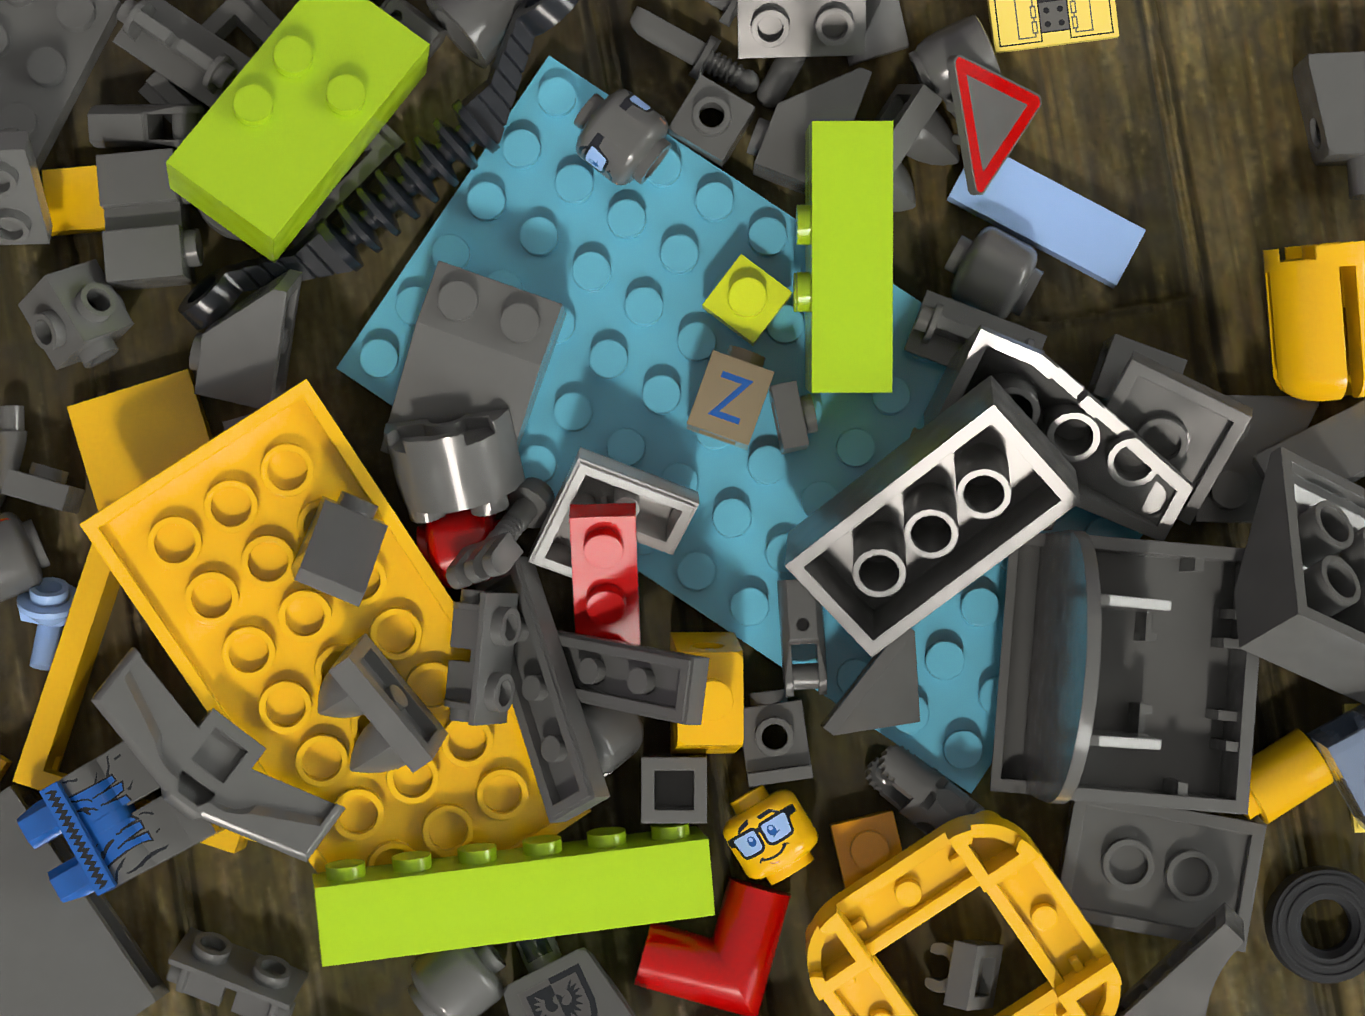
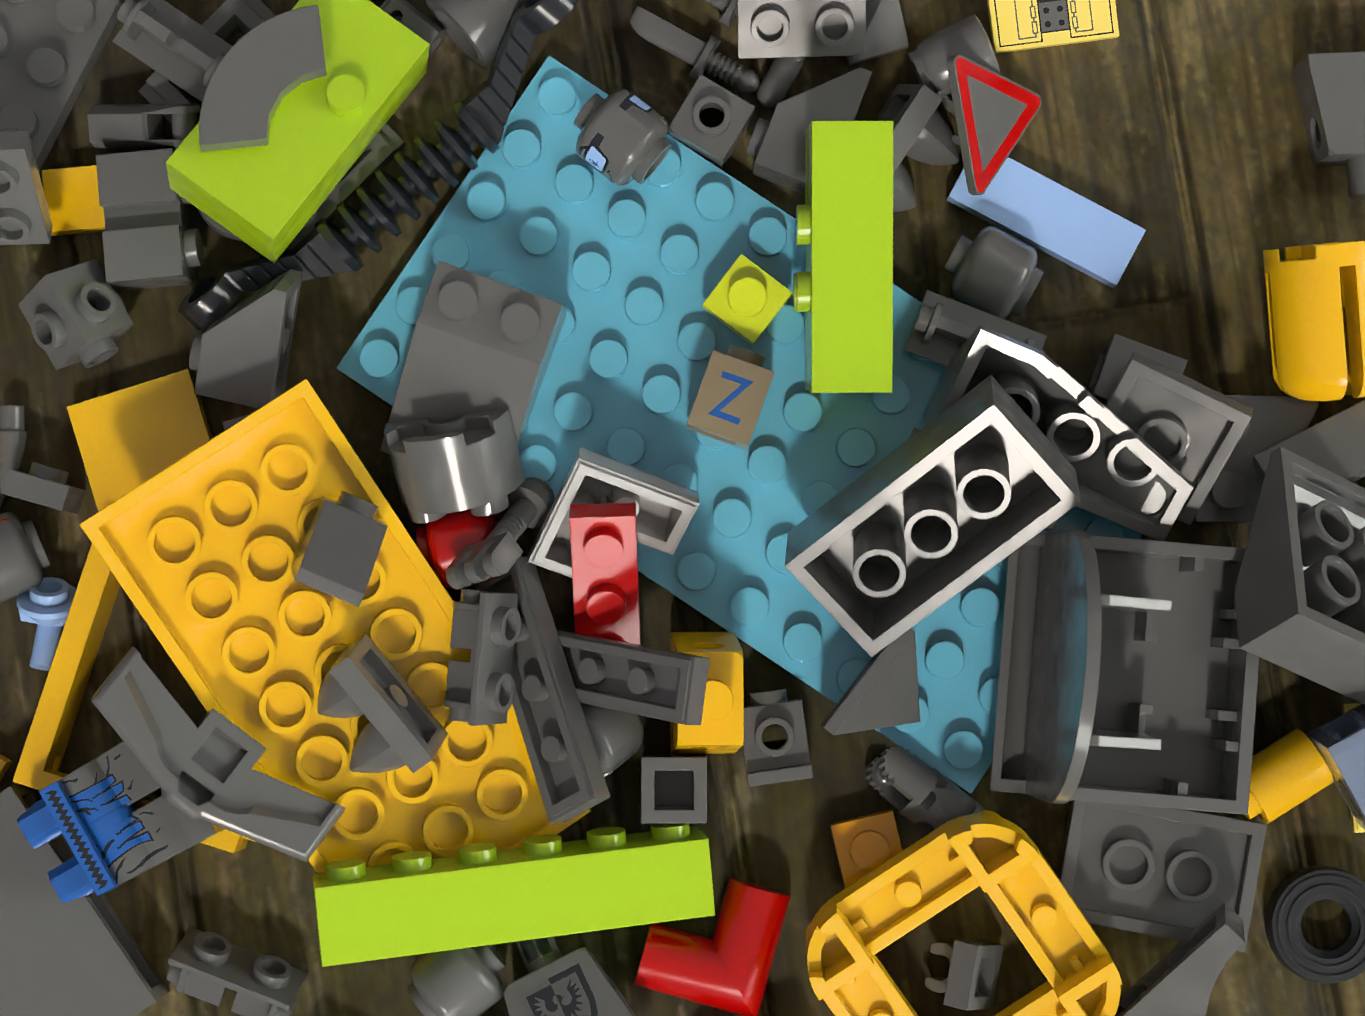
yellow head [723,785,818,885] -> none
dark grey plate [768,381,818,454] -> none
dark grey bar [777,579,827,697] -> none
none -> dark grey tile [199,5,327,152]

